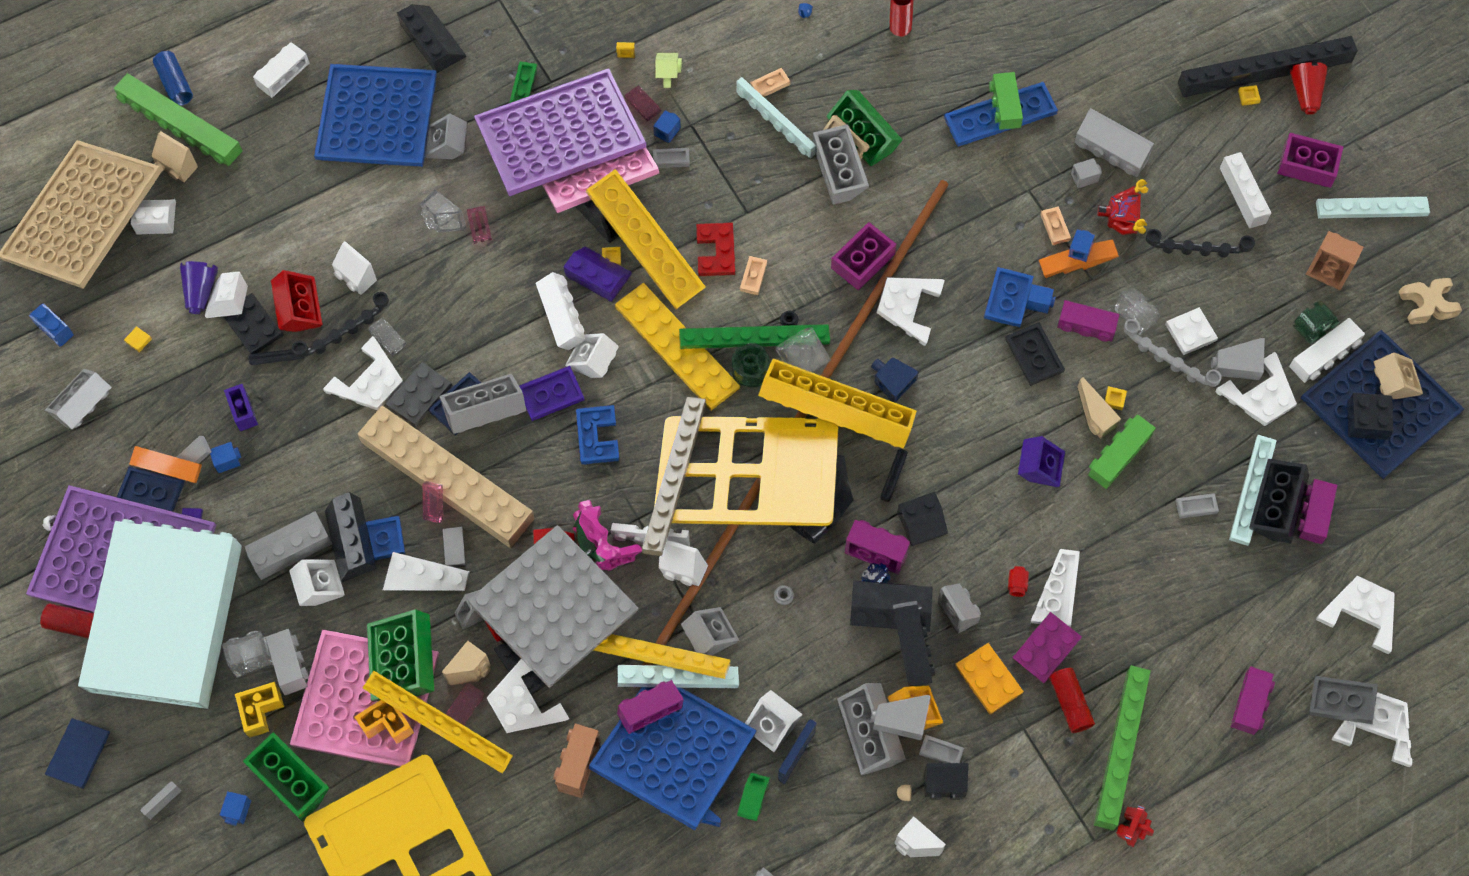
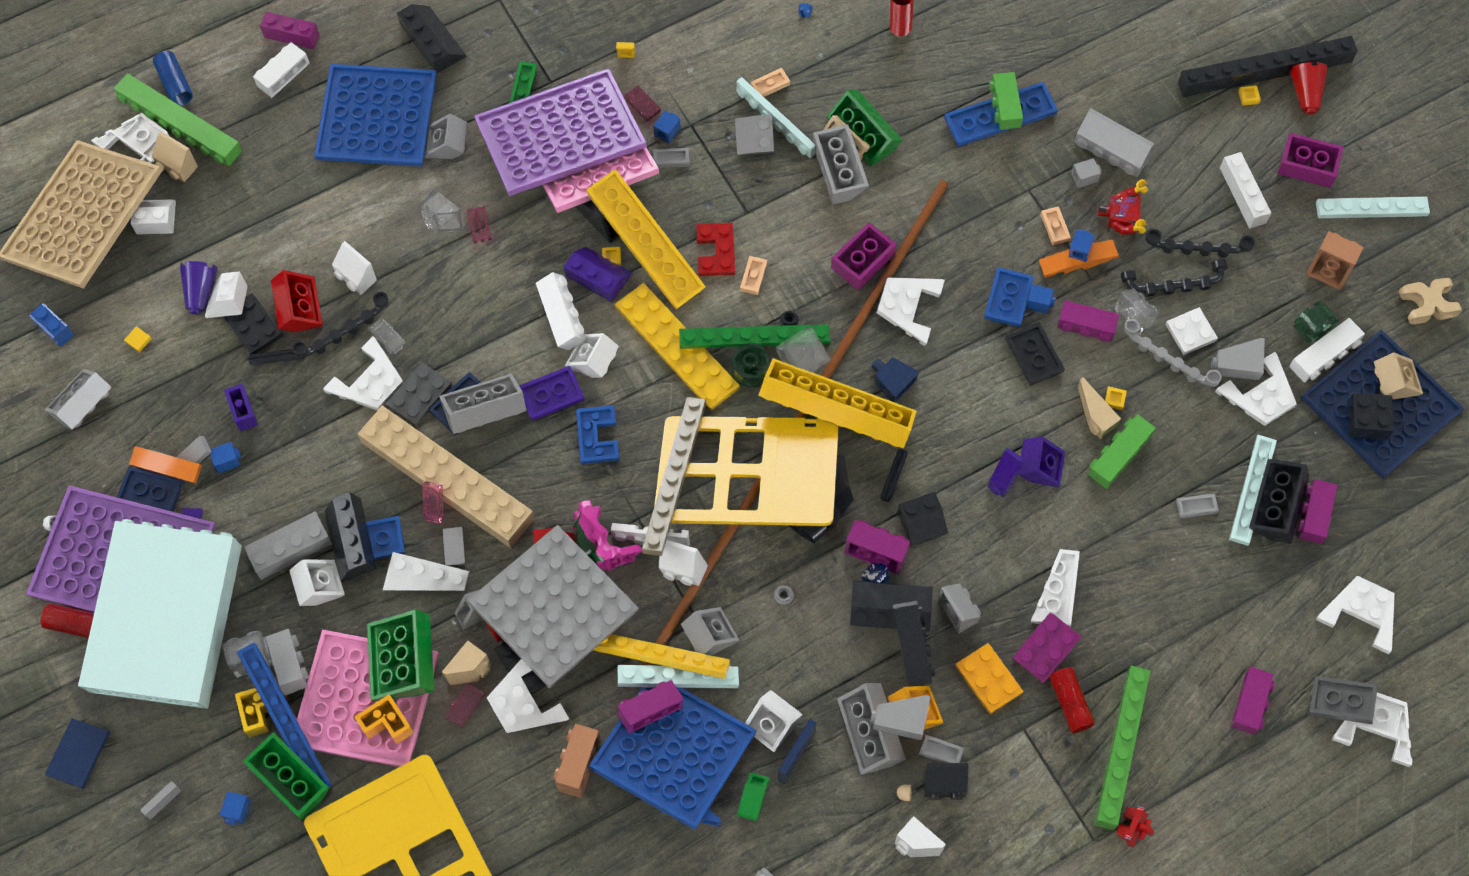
yellow tile [363,671,513,773] -> none
yellowish green brick [655,53,682,88] -> none
red brick [1008,566,1029,597] -> none
none -> white wing [91,113,169,164]
none -> blue tile [237,642,332,787]
none -> magenta brick [260,12,320,49]
none -> light grey slope [735,115,774,155]
none -> dark purple slope [988,448,1023,498]
none -> black bar [1120,259,1228,297]

